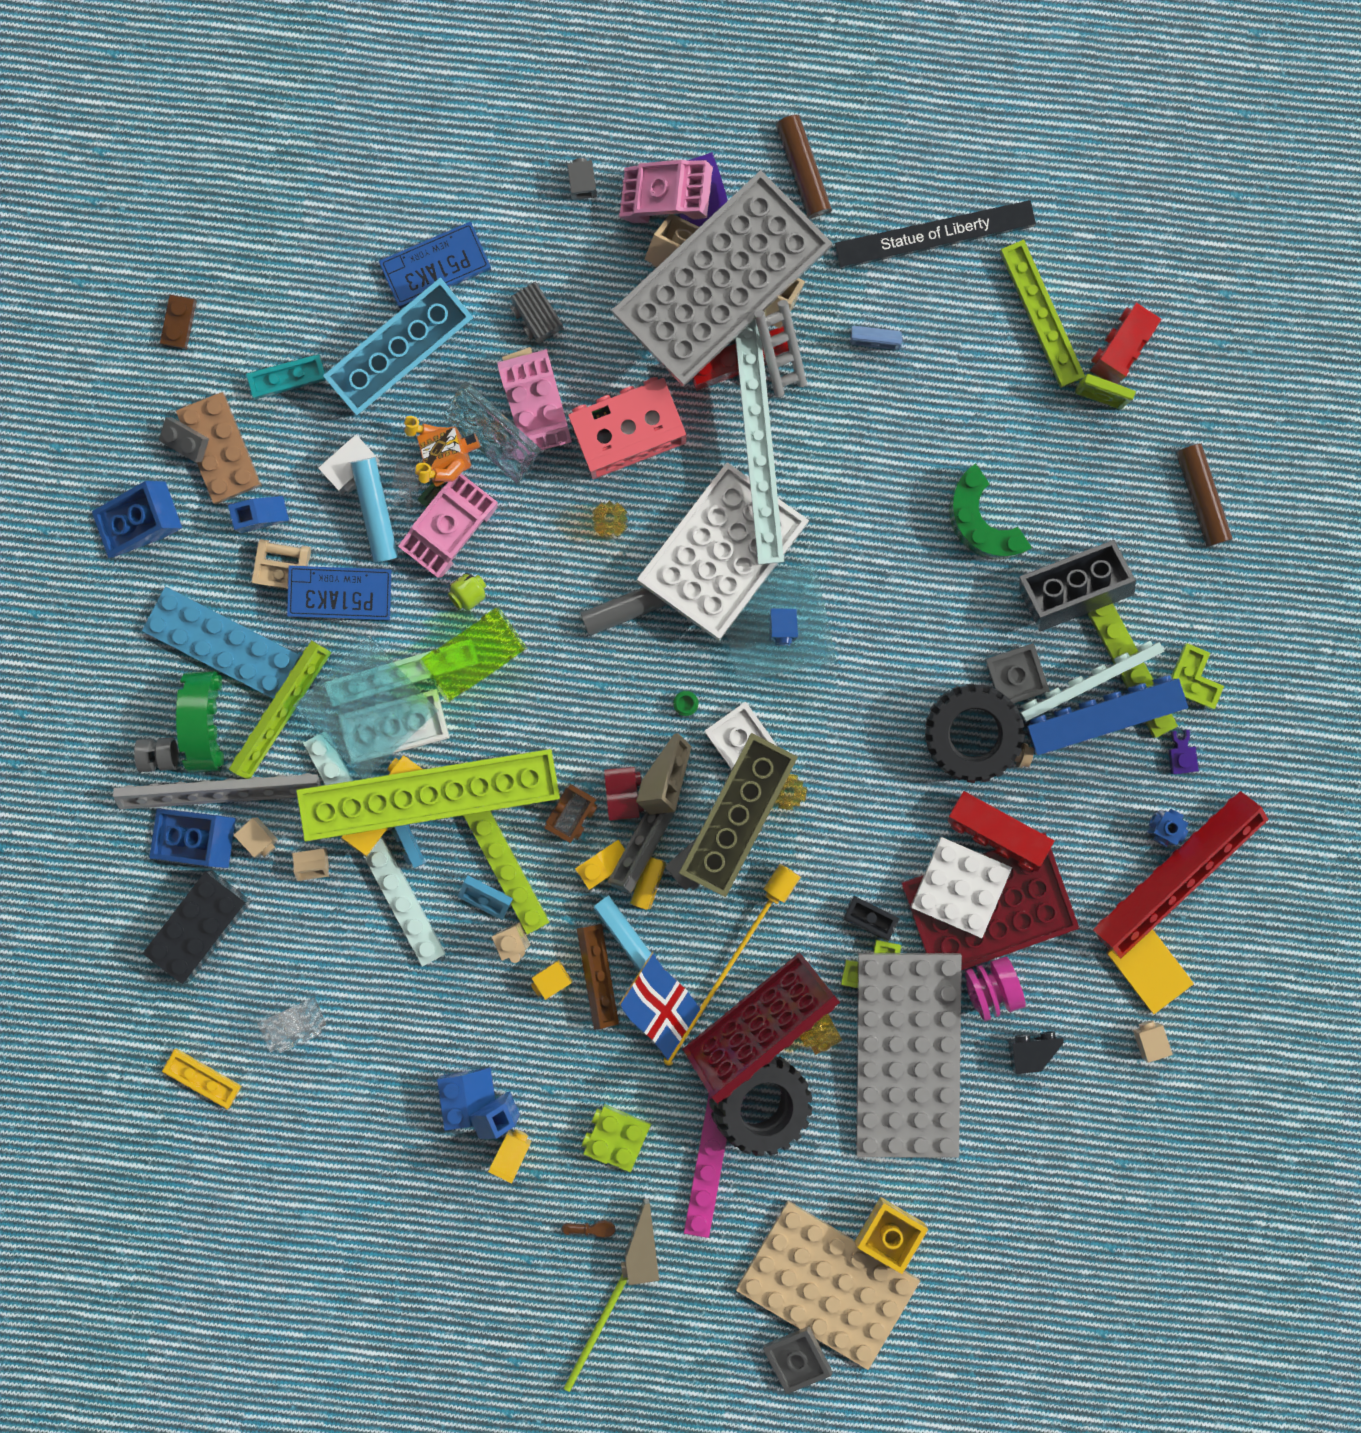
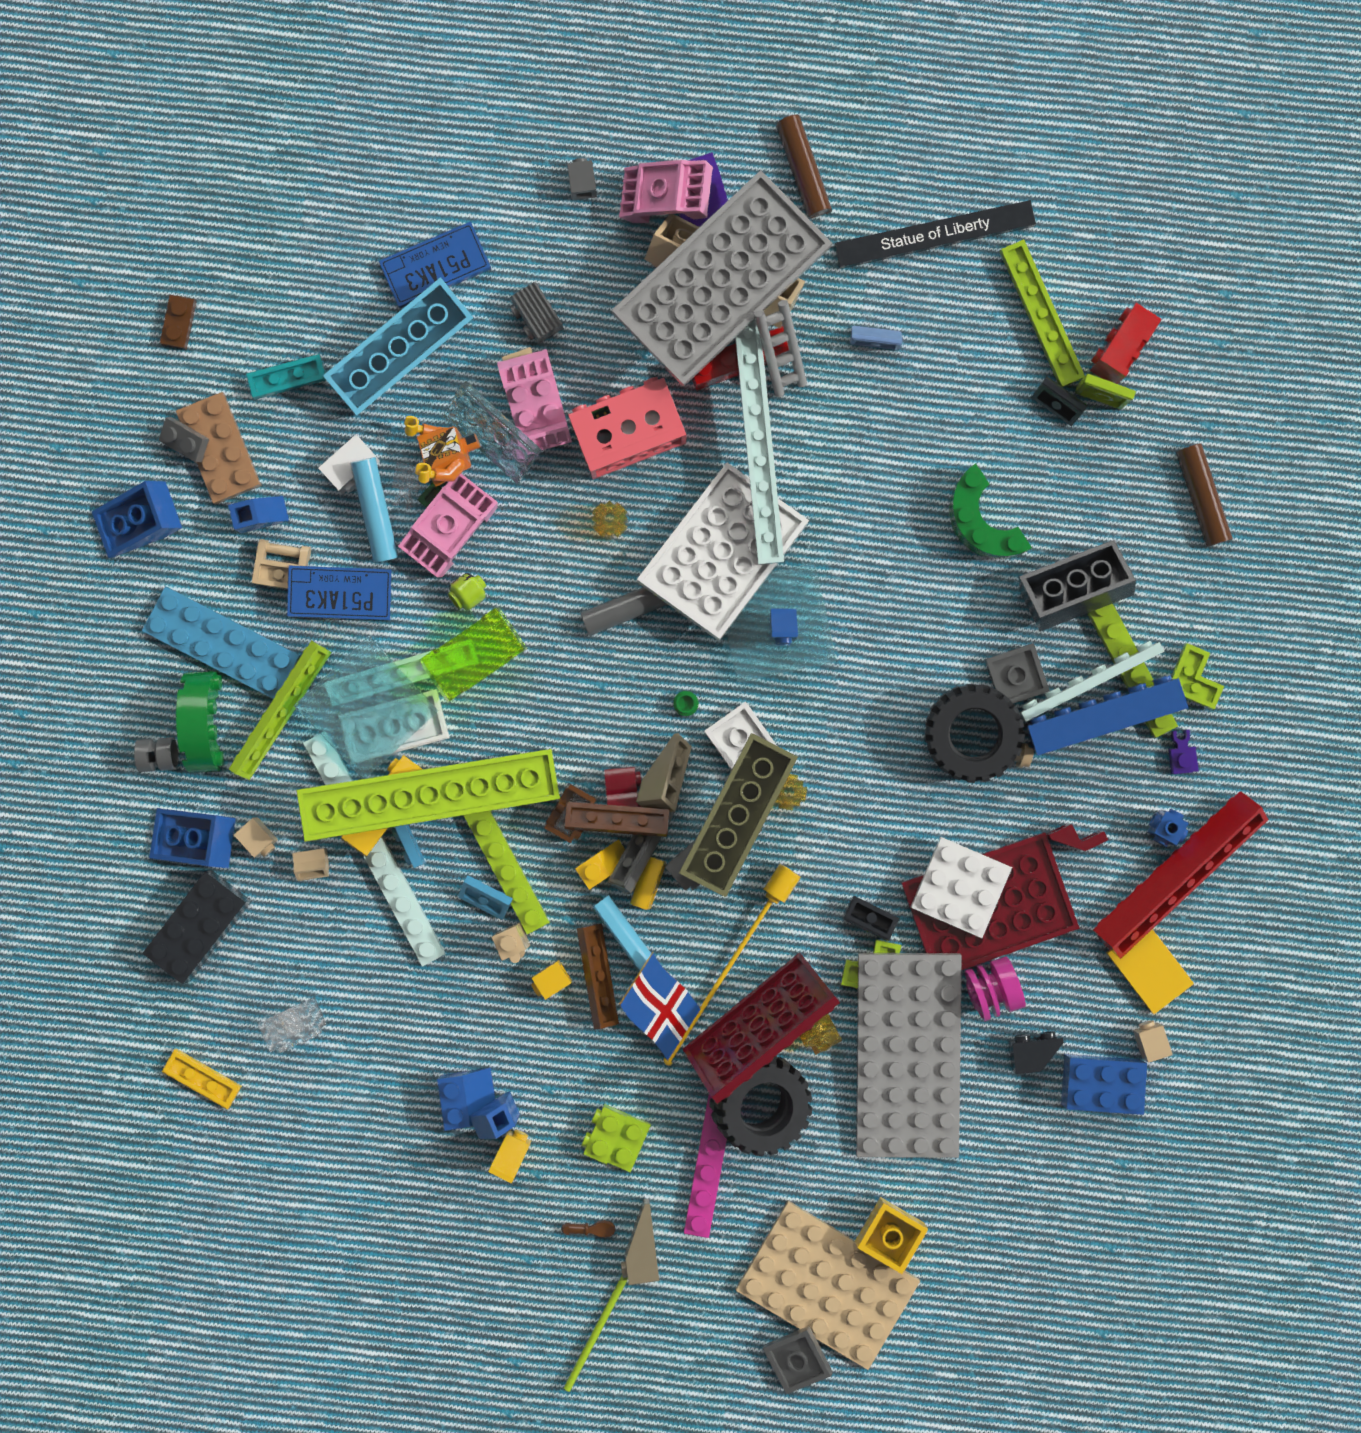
light grey plate [113,773,322,809] -> none
red brick [948,791,1055,872] -> none
none -> reddish brown plate [564,802,670,837]
none -> black brick [1031,376,1088,427]
none -> dark red slope [1046,823,1108,851]
none -> blue brick [1061,1054,1147,1115]

